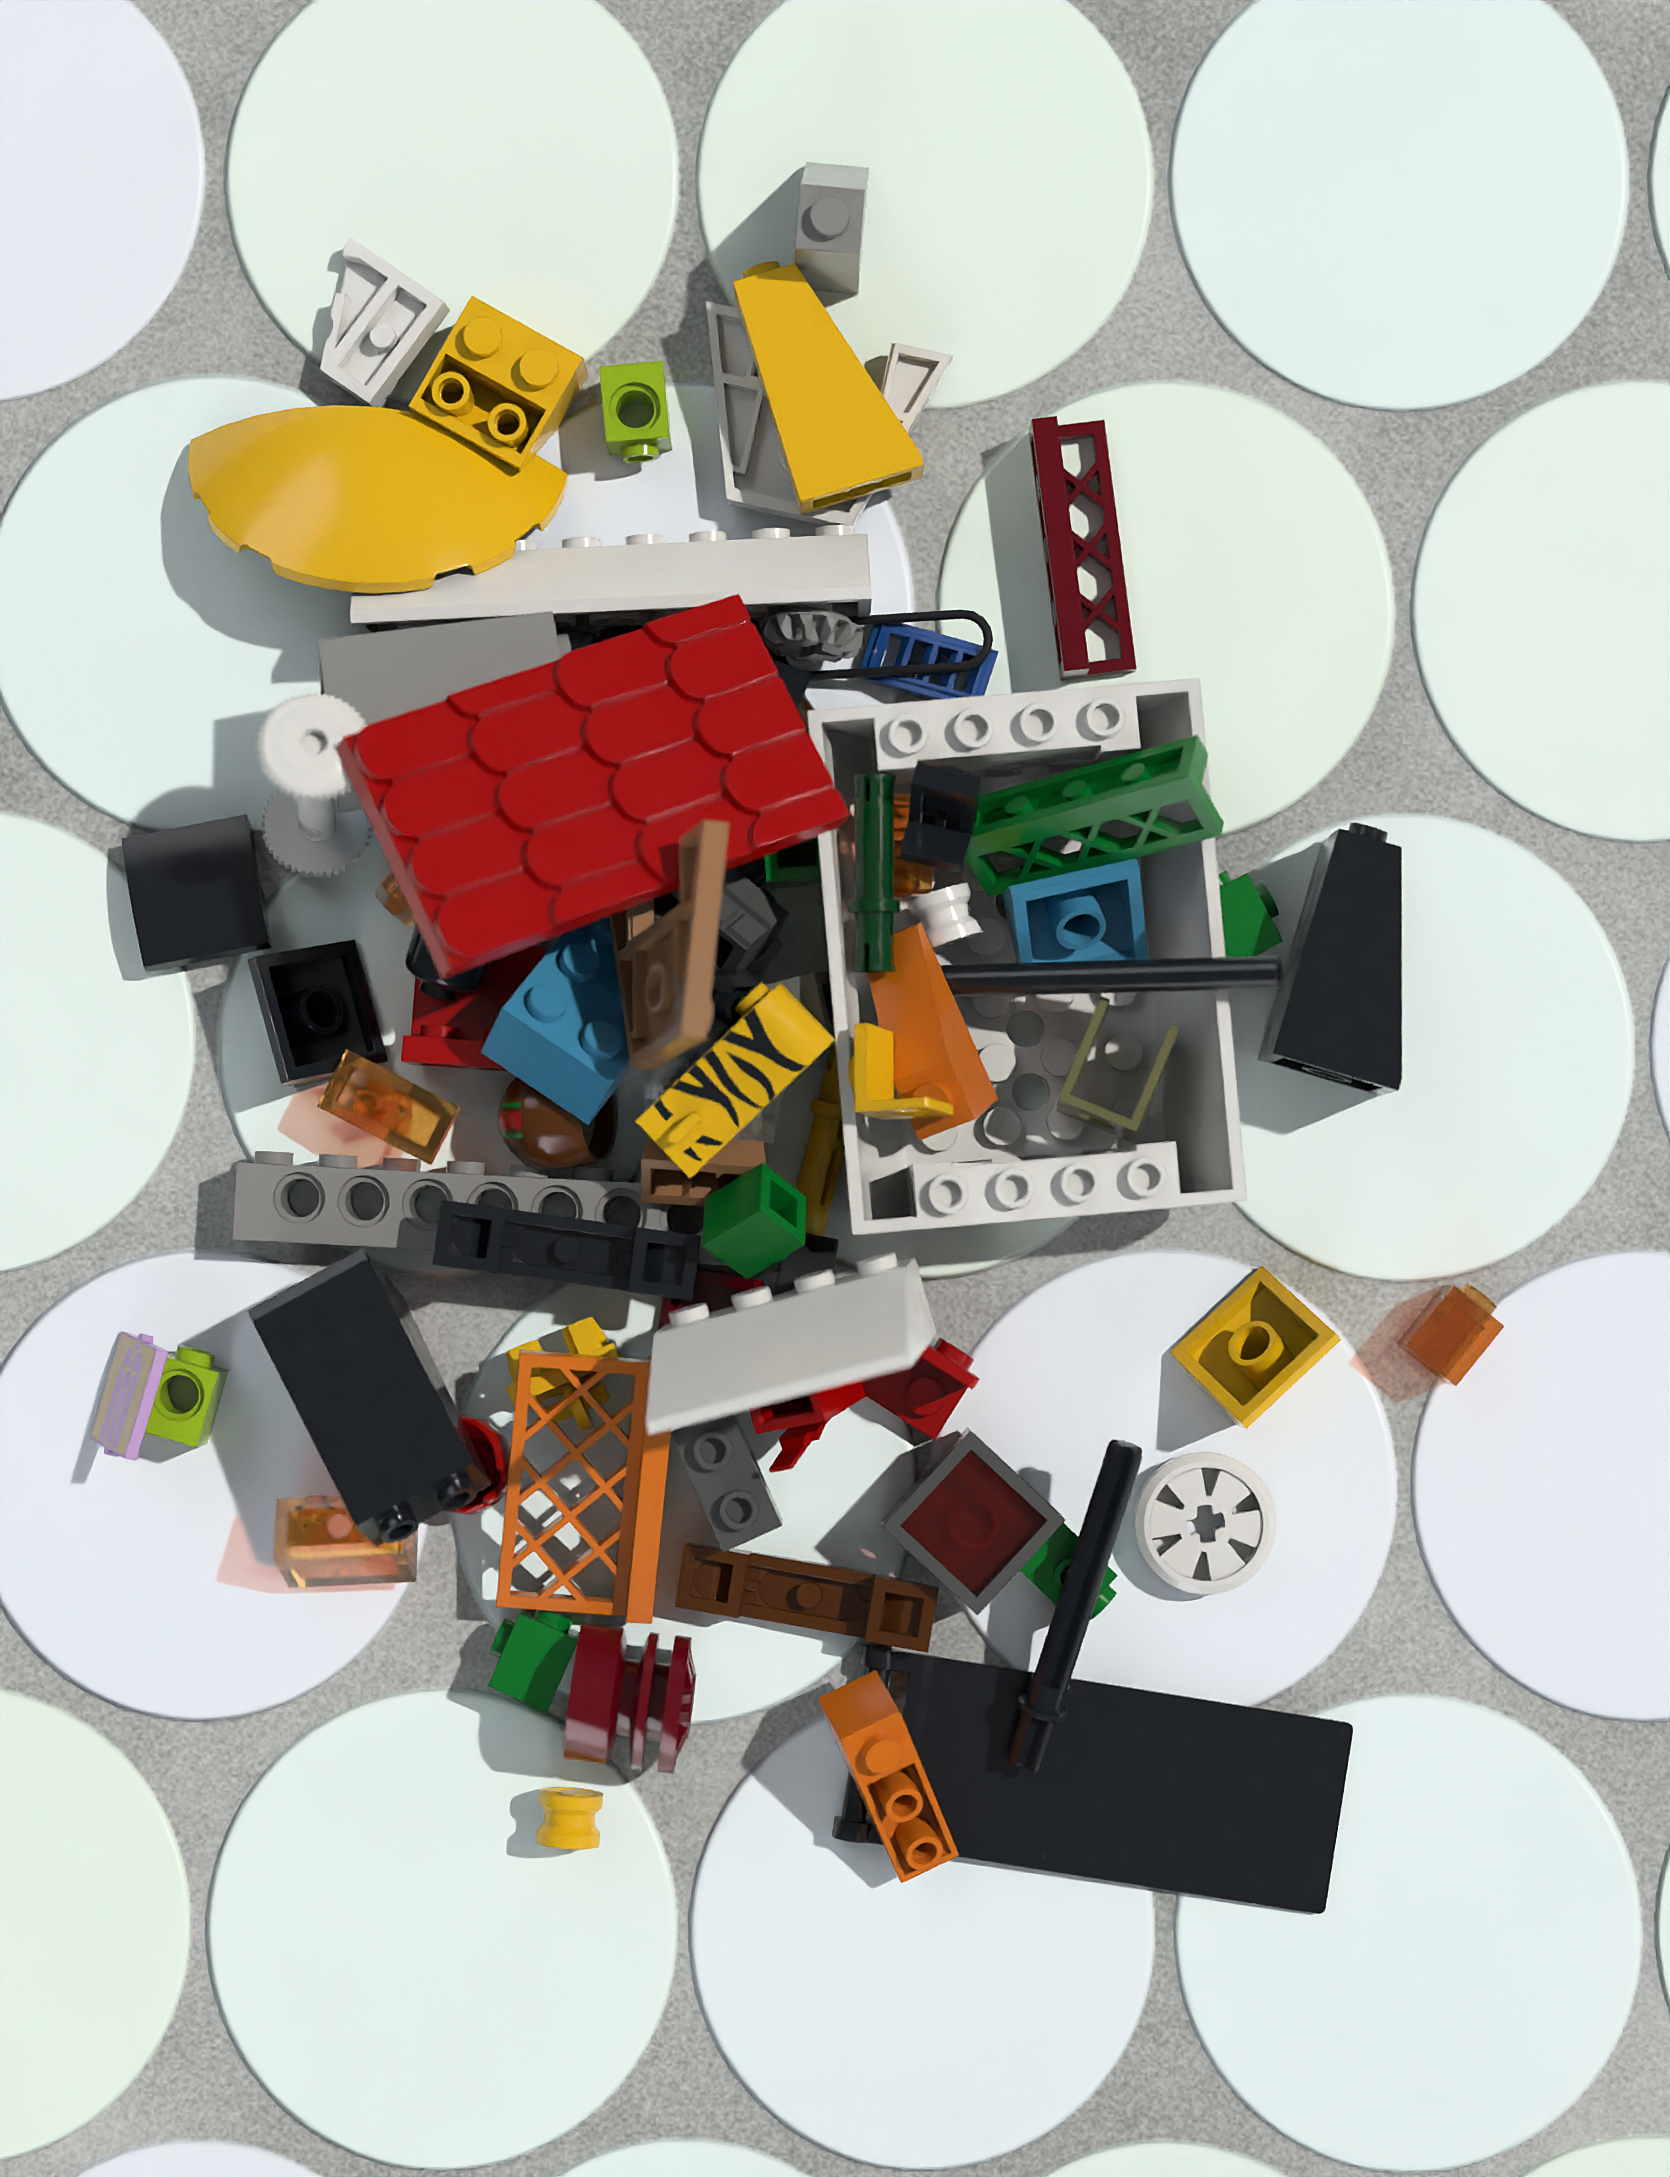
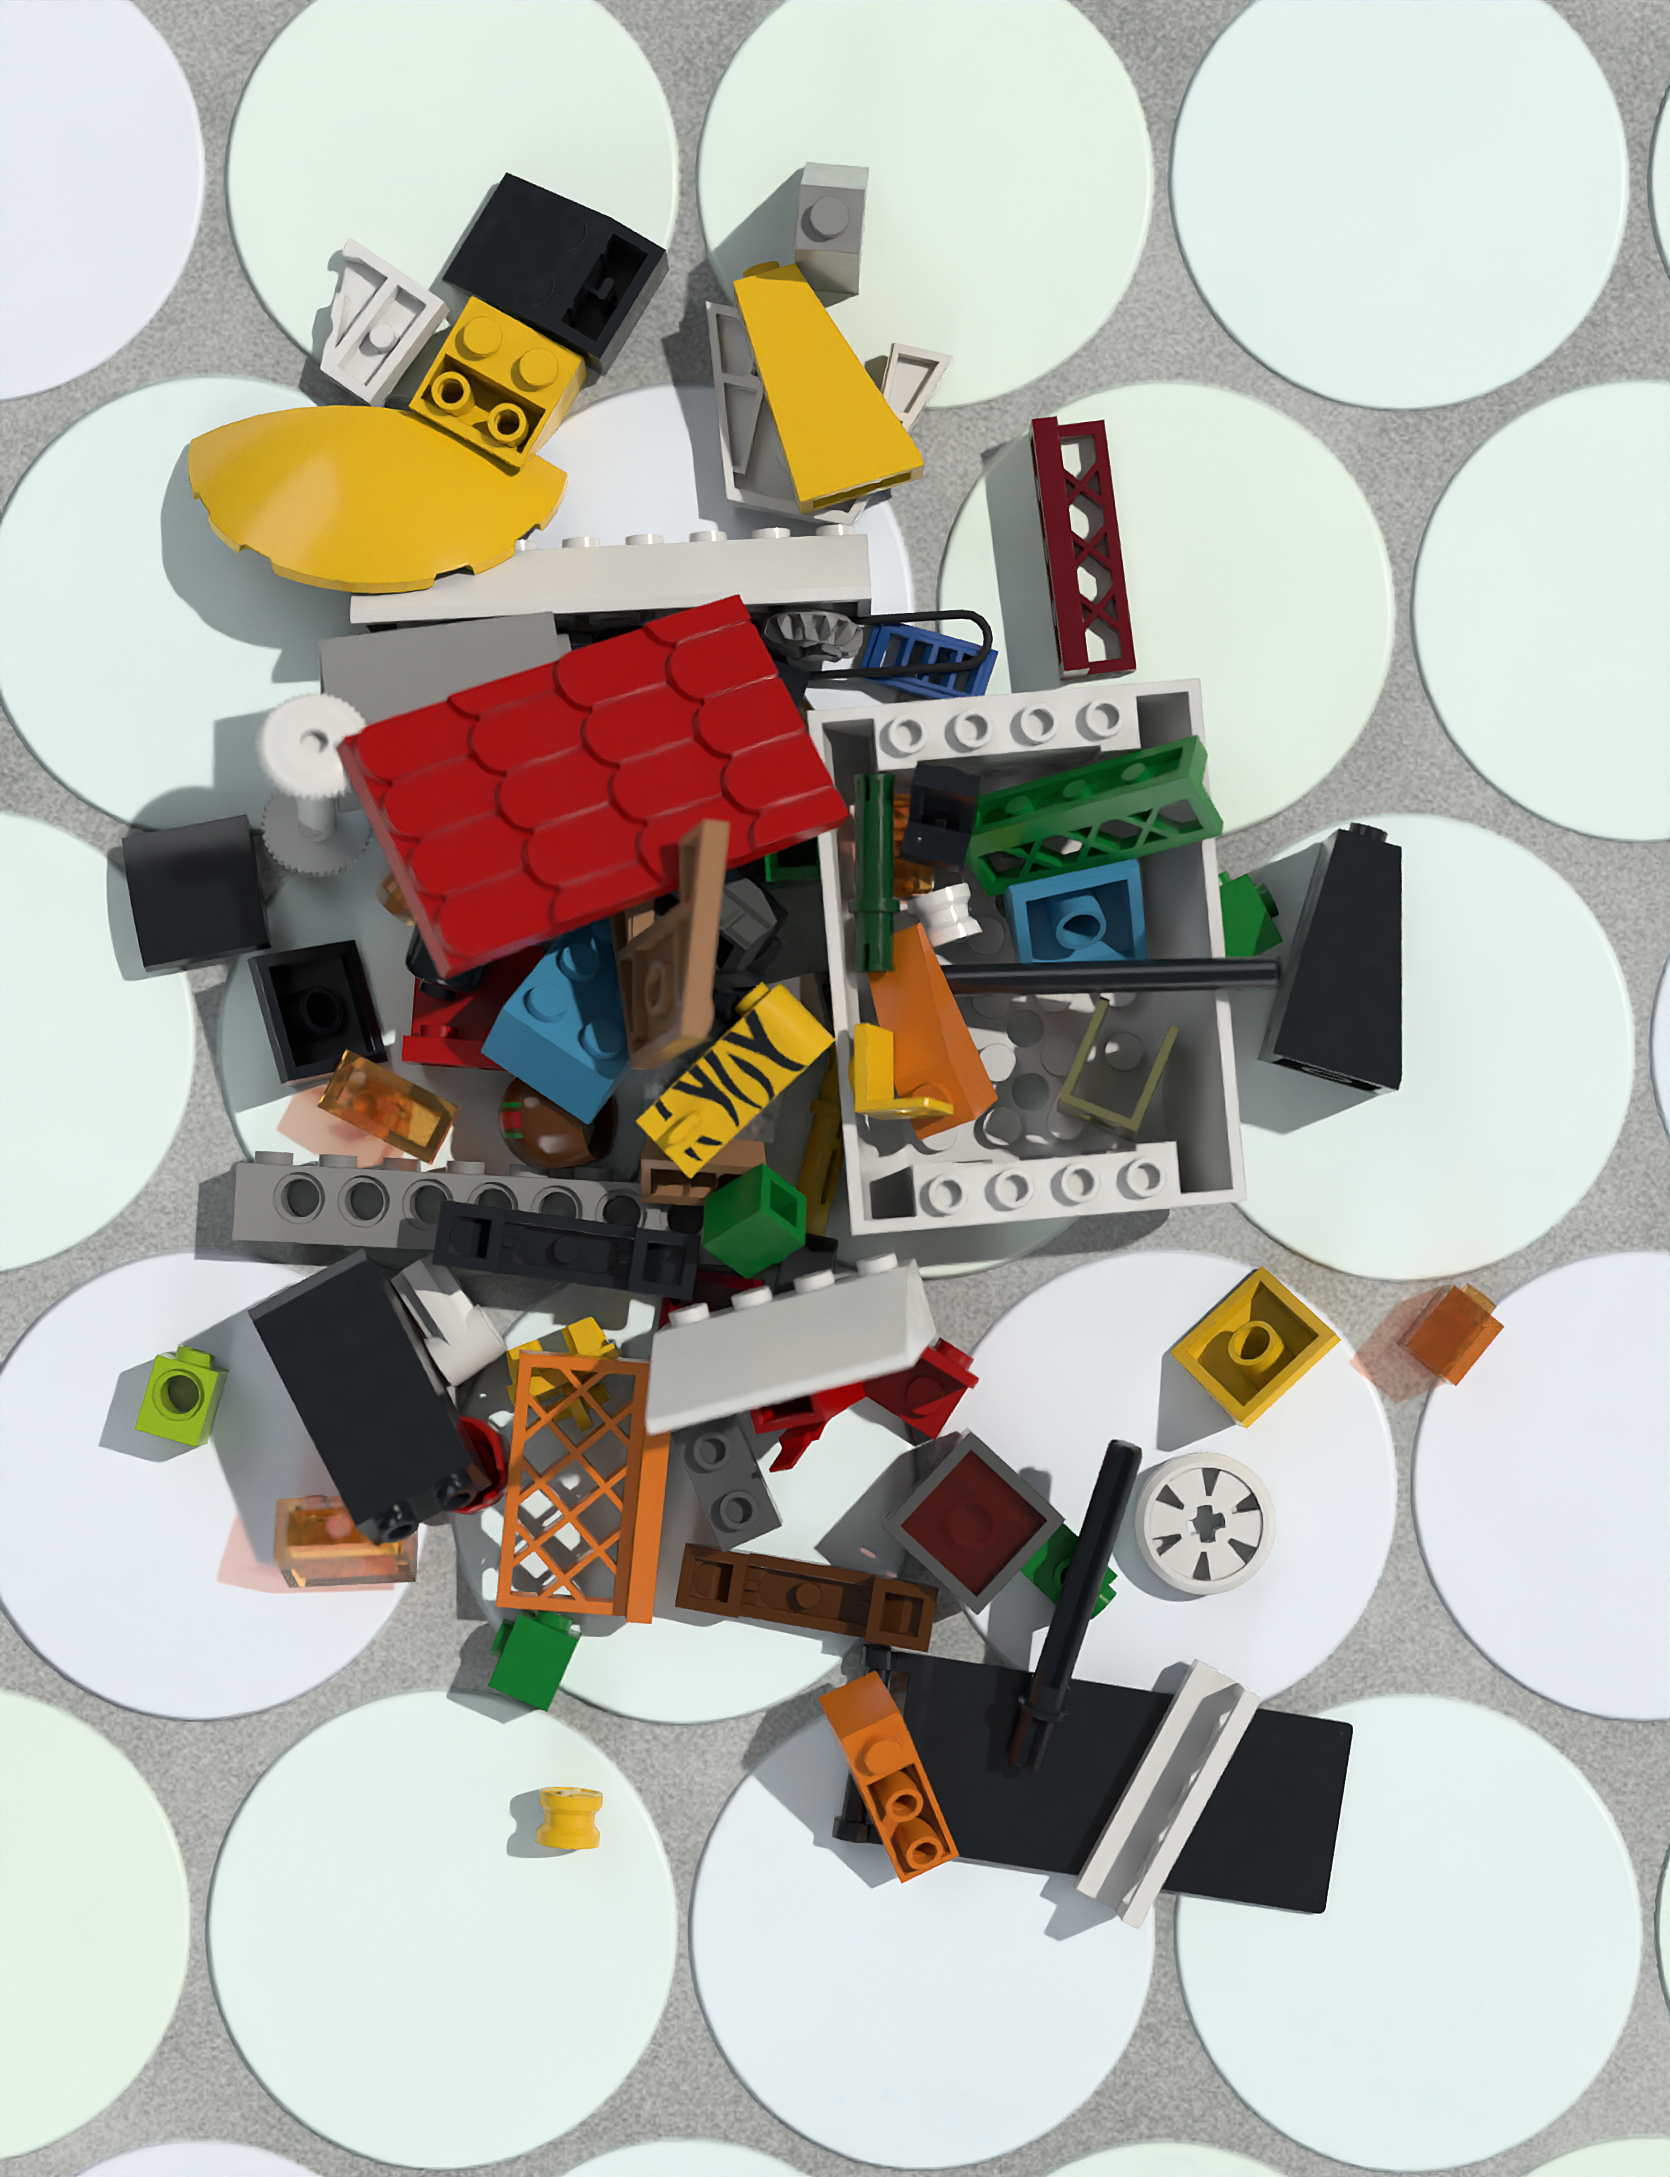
piece [90,1331,169,1461] -> none
dark red wheel [563,1623,697,1774] -> none
lime brick [599,361,672,463] -> none
none -> white piece [390,1251,509,1387]
none -> black slope [442,172,669,377]
none -> white fence [1073,1658,1262,1930]

